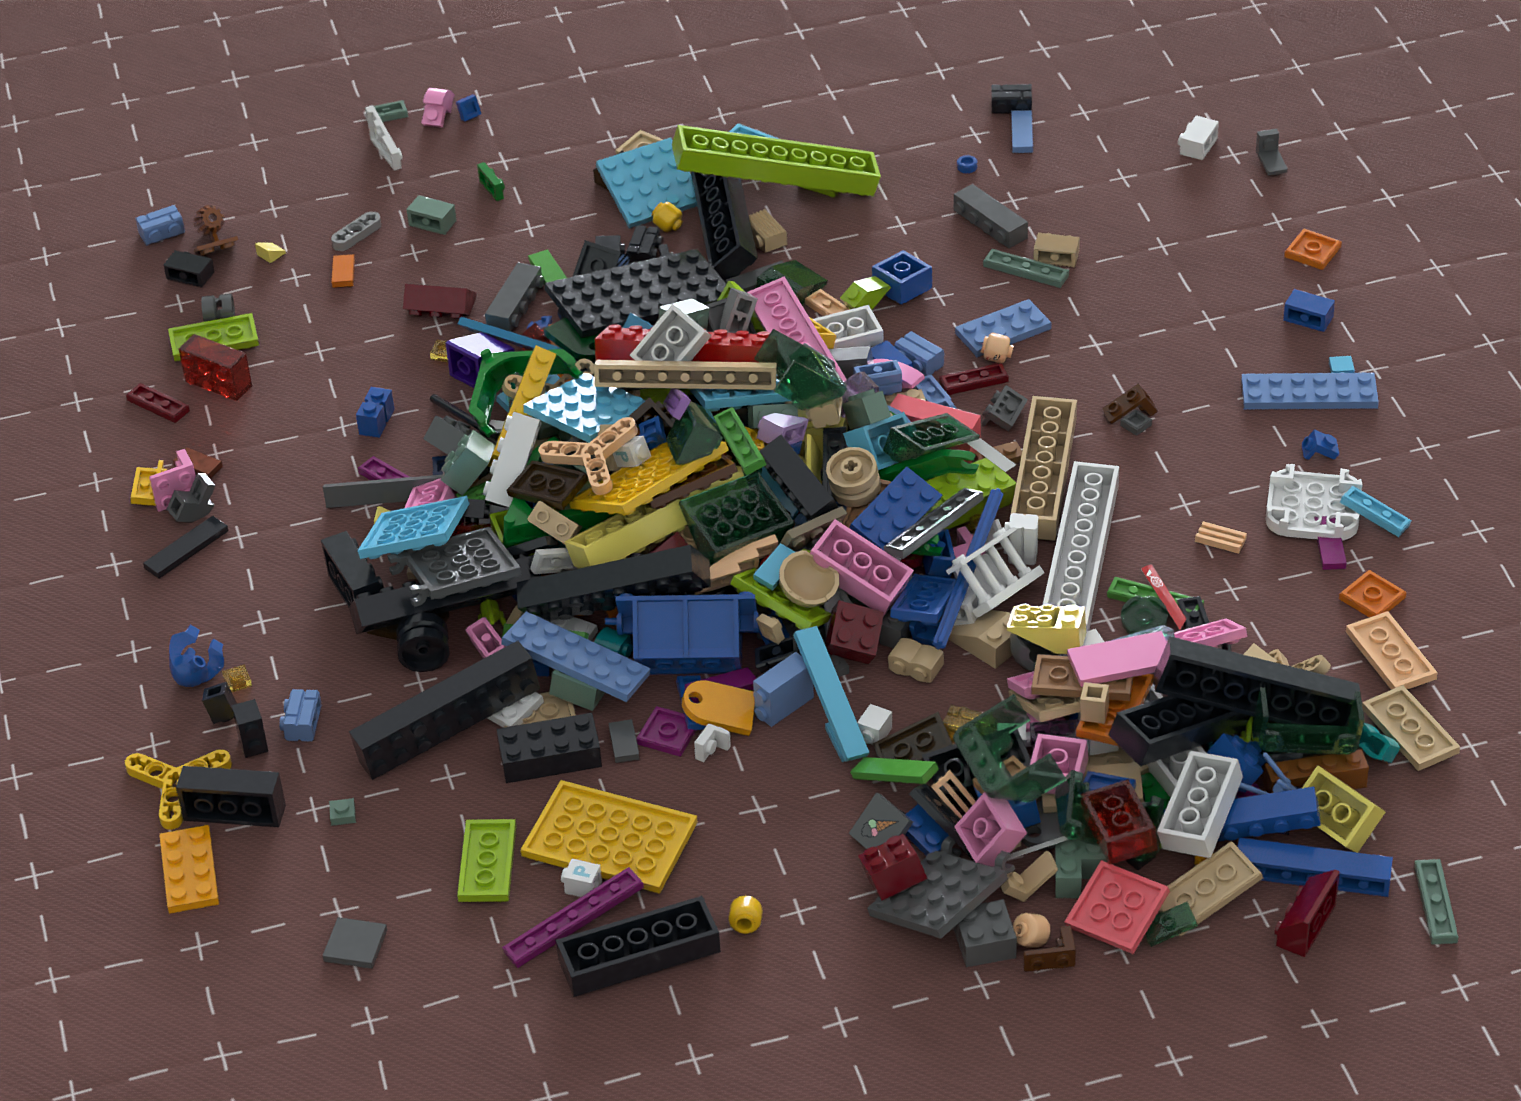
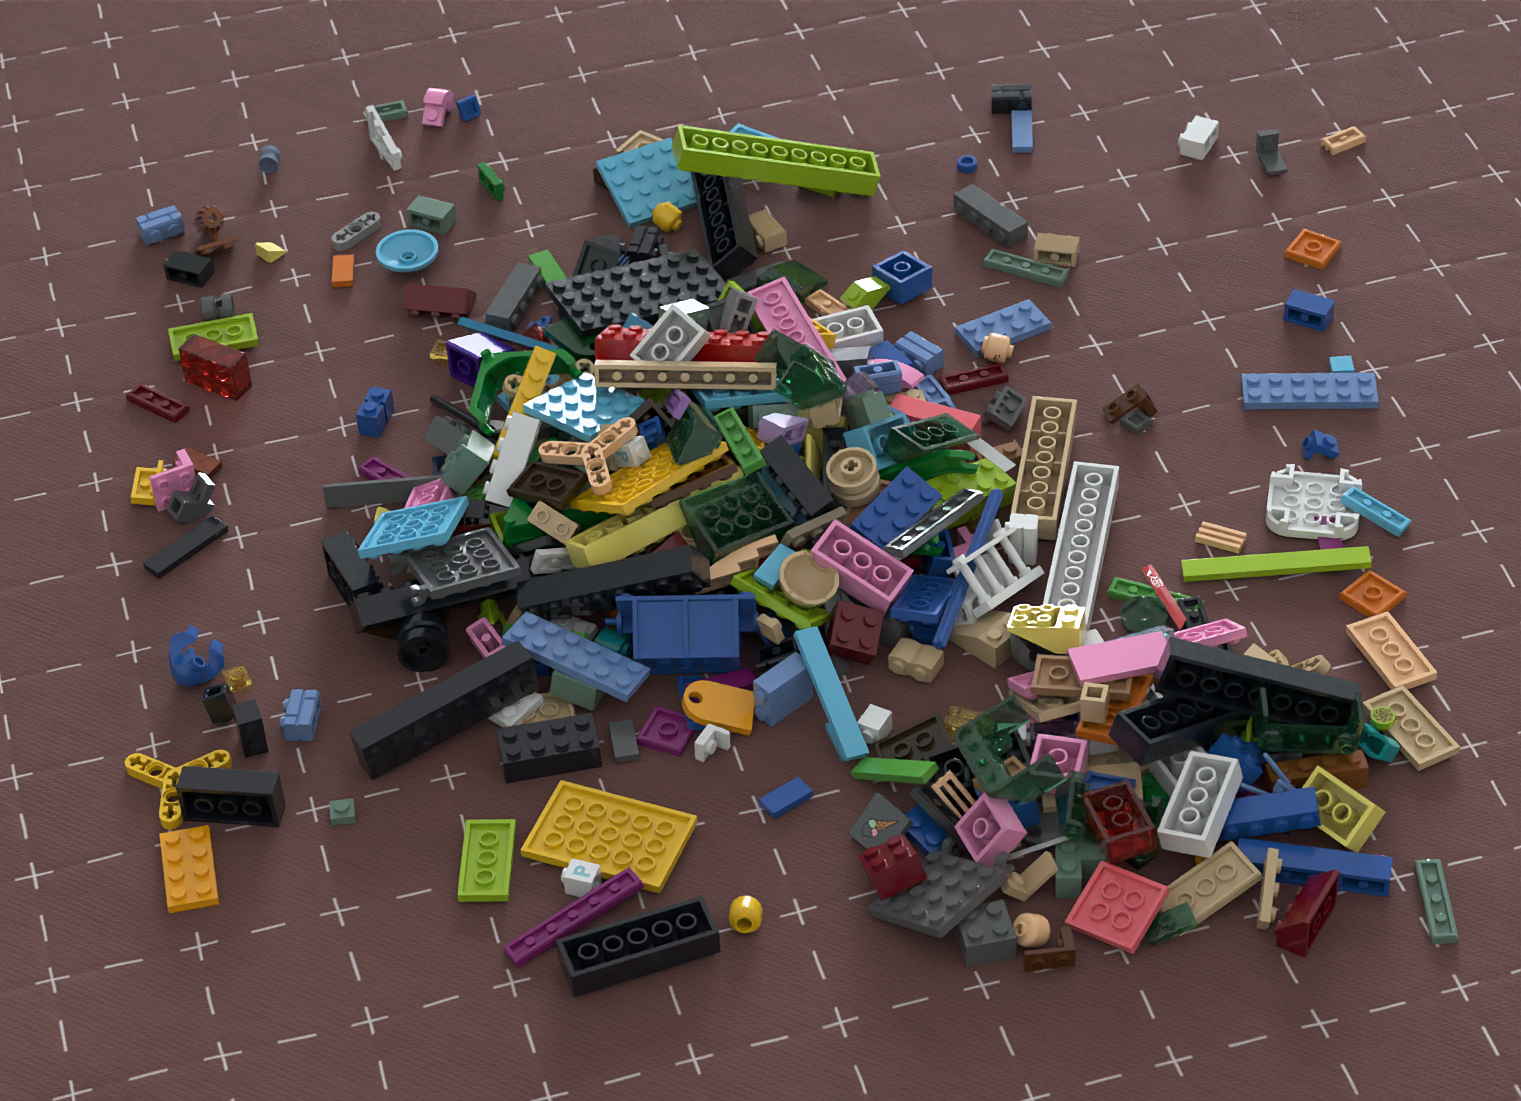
dark grey tile [323,917,387,969] -> none
none -> sand blue wheel [258,145,281,173]
none -> medium azure dish [376,229,439,273]
none -> blue tile [759,777,813,819]
none -> lime tile [1181,546,1372,582]
none -> tan plate [1256,848,1282,930]
none -> light nougat tile [1321,126,1366,155]
none -> lime tile [1370,706,1395,730]

